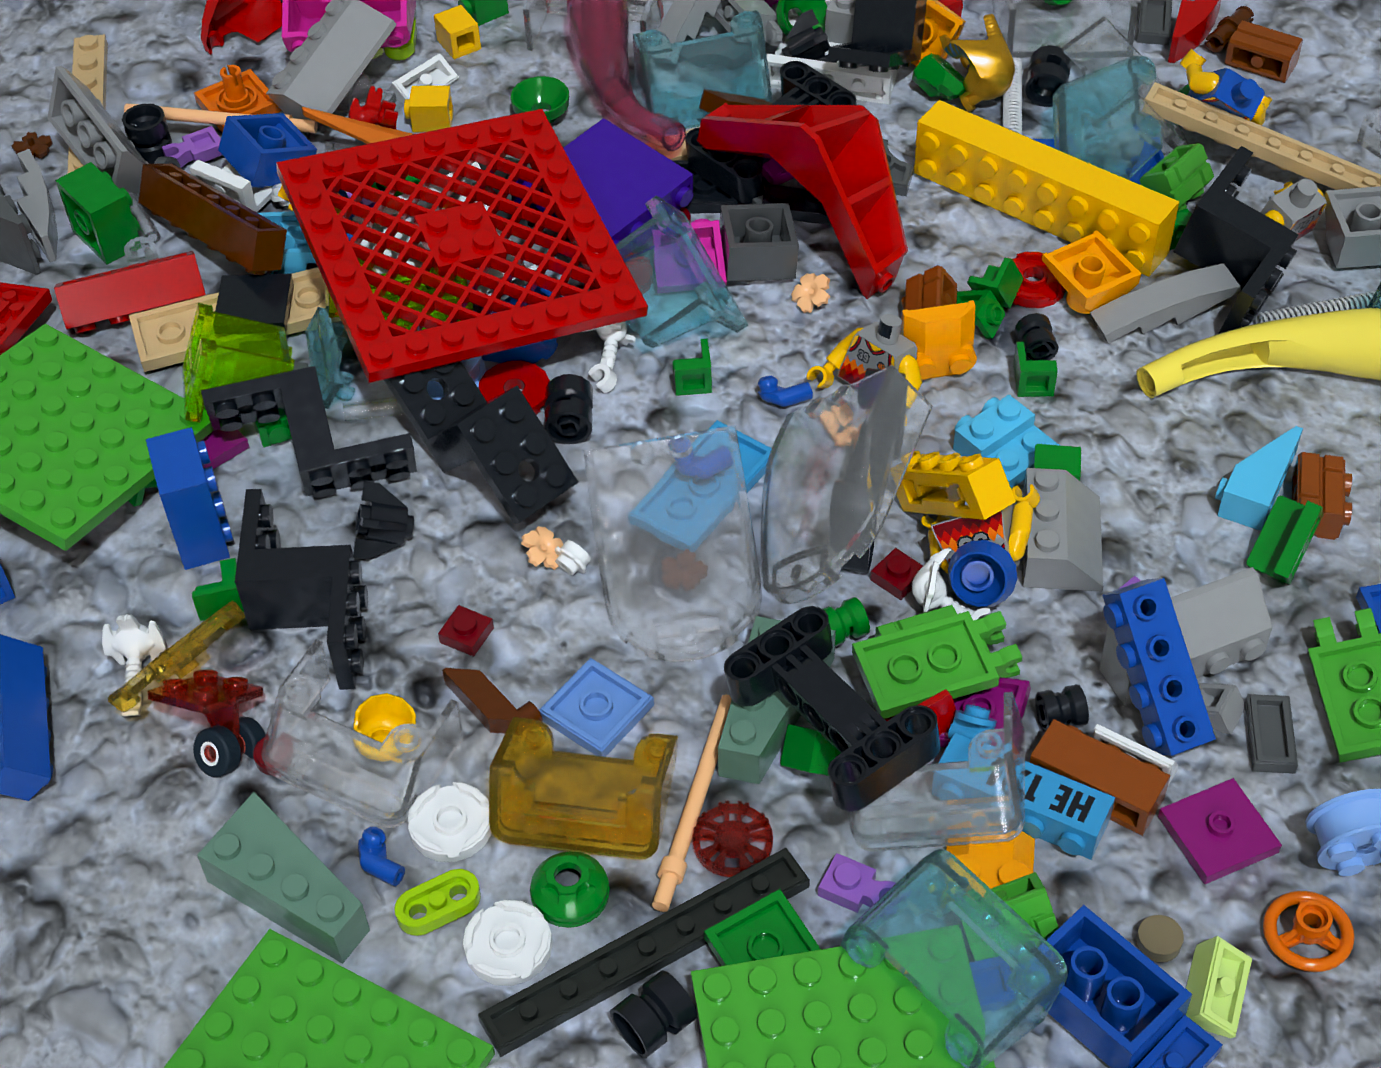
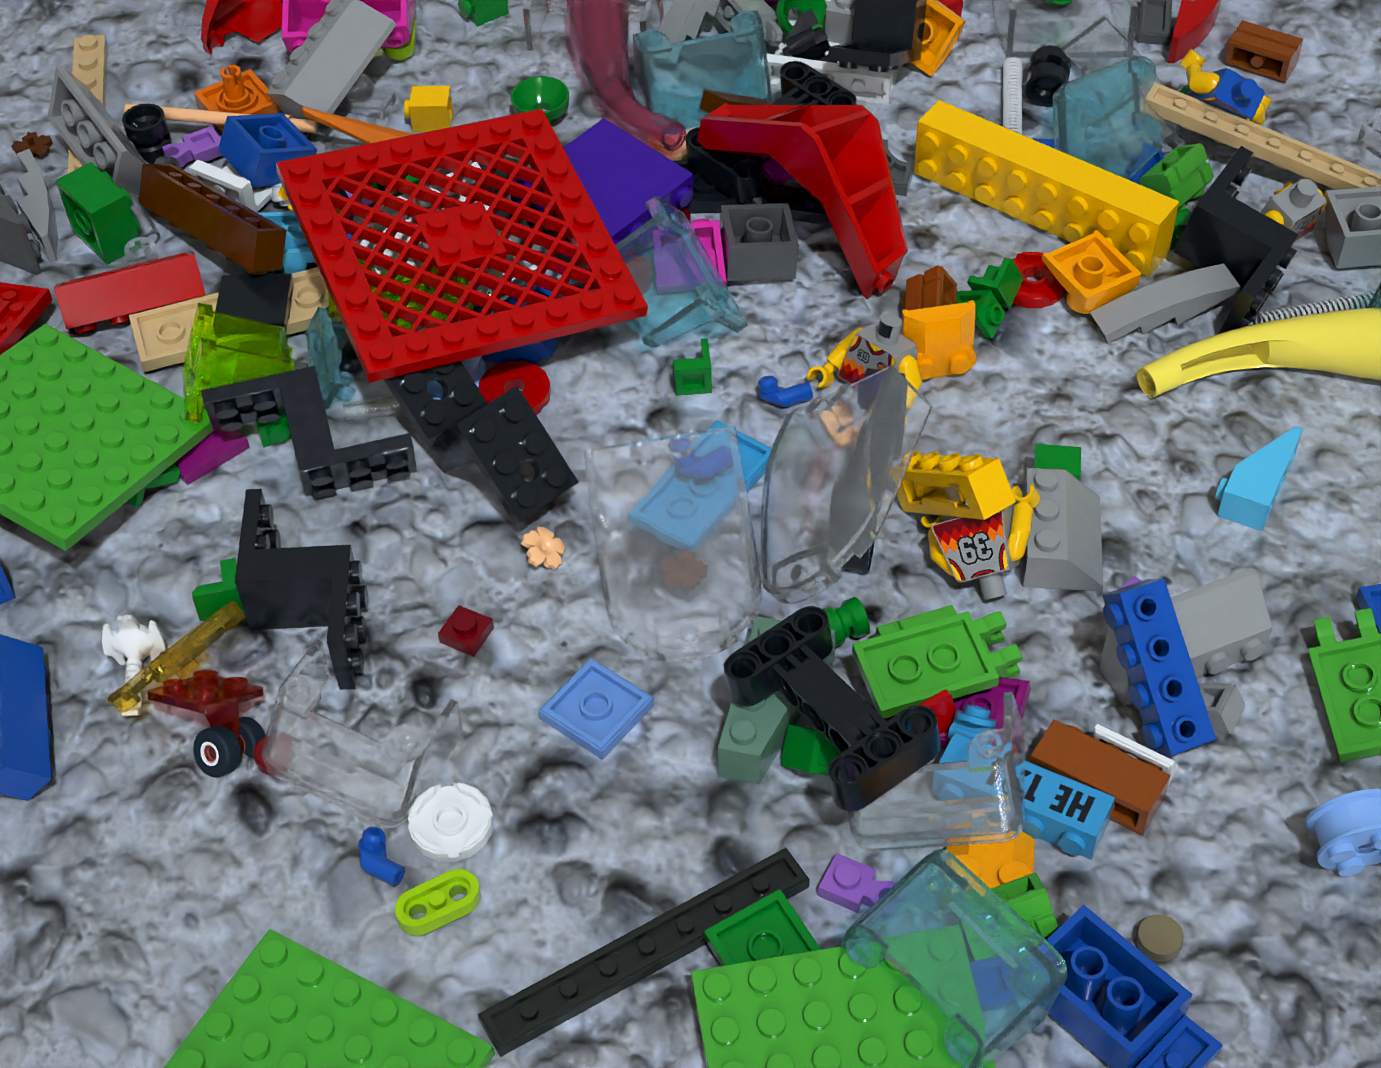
blue brick [146,427,234,570] -> none
sand green wedge [197,792,370,964] -> none
red piece [349,86,398,130] -> none
black brick [353,481,414,560] -> none
yellow hair [353,693,416,761] -> none
white slope [388,53,459,104] -> none
yellow brick [433,5,481,59] -> none
reddish brown piece [442,668,543,734] -> none
white tile [463,900,553,986] -> none
clear yellow windscreen [489,717,678,859] -> none
green piece [530,851,610,928] -> none
black wheel [544,374,593,444] -> none
white plate [555,540,591,575] -> none
white piece [582,321,636,393] -> none
black wheel [610,970,697,1059] -> none
light nougat bar [652,694,732,912] -> none
clear red wheel [693,801,773,877] -> none
light nougat plant [791,273,830,313] -> none
dark red plate [870,548,923,600] -> none
green rock [912,53,966,100] -> none
white piece [912,548,991,621] -> none
pearl gold piece [939,14,1015,112] -> none
blue hat [948,540,1017,607] -> none
medium azure plate [953,394,1059,489] -> none
green panel [1013,342,1058,397] -> none
black wheel [1015,313,1059,360] -> none
black wheel [1035,684,1089,732] -> none
magenta plate [1158,778,1282,884] -> none
yellowish green slope [1186,936,1252,1038] -> none
reddish brown pin [1206,6,1254,52] -> none
dark grey tile [1245,694,1298,774] -> none
green panel [1246,496,1324,585] -> none
orange piece [1263,891,1354,972] -> none
dark orange brick [1292,452,1352,540] -> none

